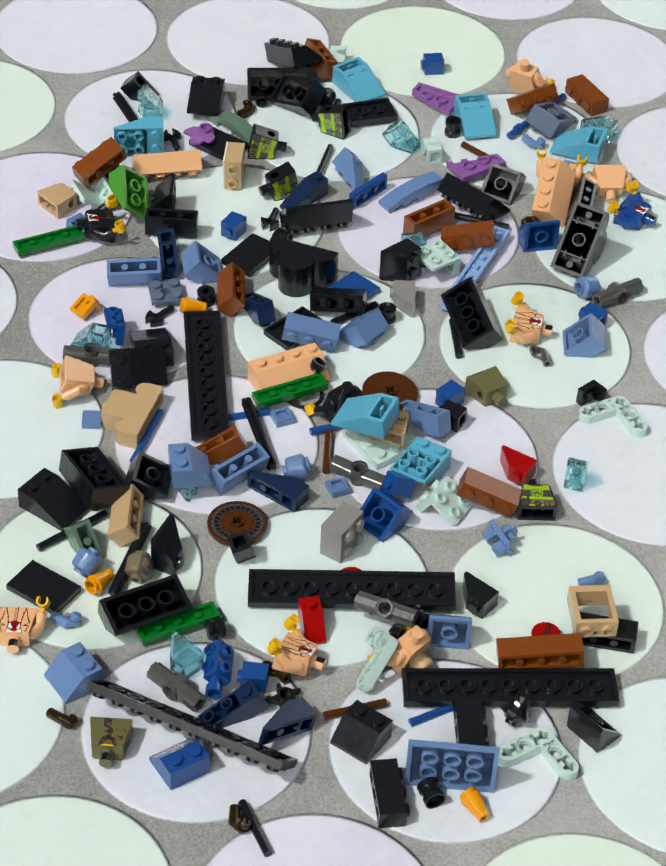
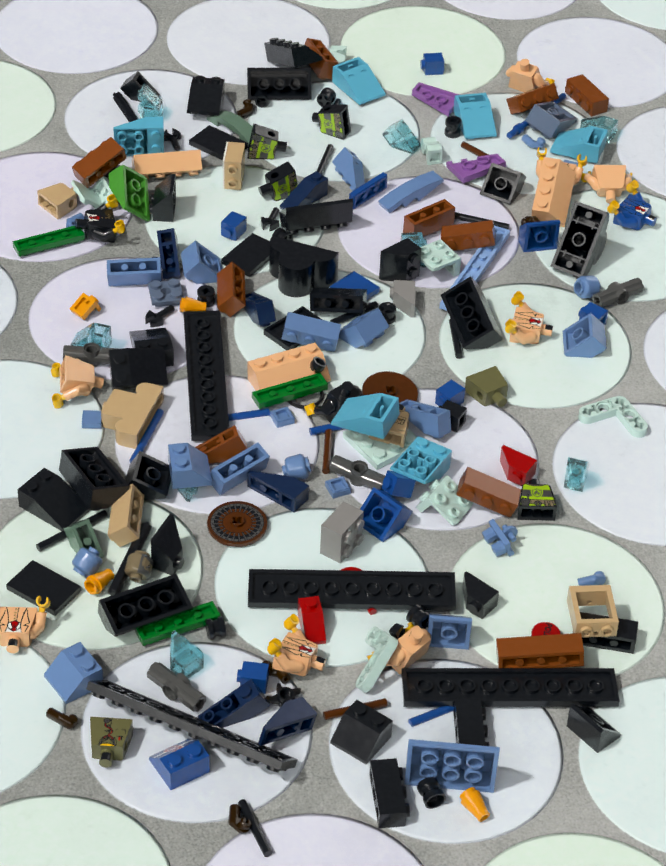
medium blue arm [50,611,82,628] -> none
blue bracket [104,307,126,346] -> none
black brick [144,208,198,238] -> none
medium lavender plate [183,123,215,145] -> none
blue brick [201,639,234,700] -> none
black brick [227,530,256,564] -> none
black axle [241,397,277,470] -> none
black slope [269,74,327,117] -> none
black plate [344,98,398,127] -> none
dark grey piece [353,590,419,628] -> none
tan piece [410,651,433,668] -> none
black slope [437,172,511,221] -> none
light aqua beam [498,728,579,781] -> none
black rock [500,693,532,727] -> none
flat silver arm [529,345,552,367] -> none
black brick [567,176,598,219] -> none
black bracket [576,379,607,406] -> none

